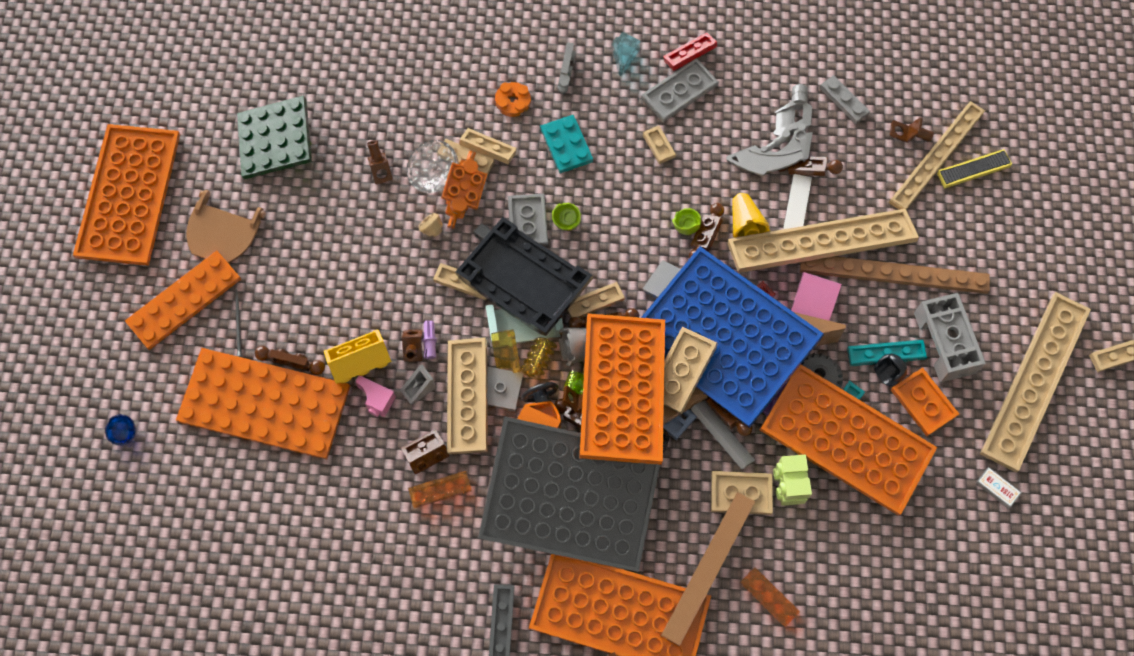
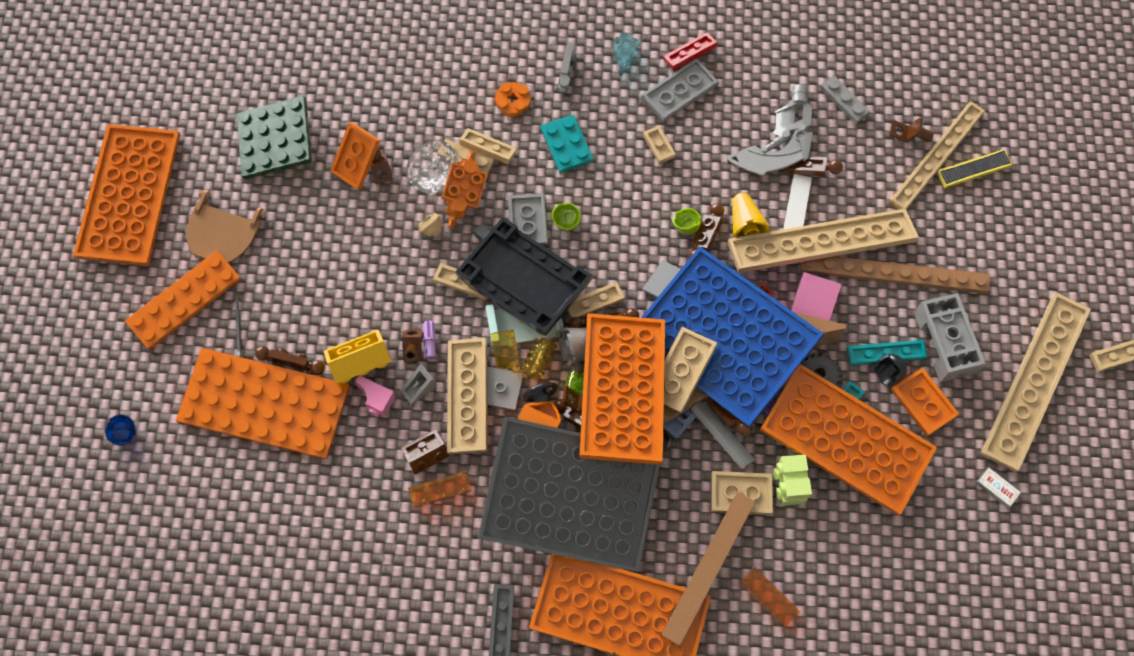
none -> orange plate [330,122,381,189]

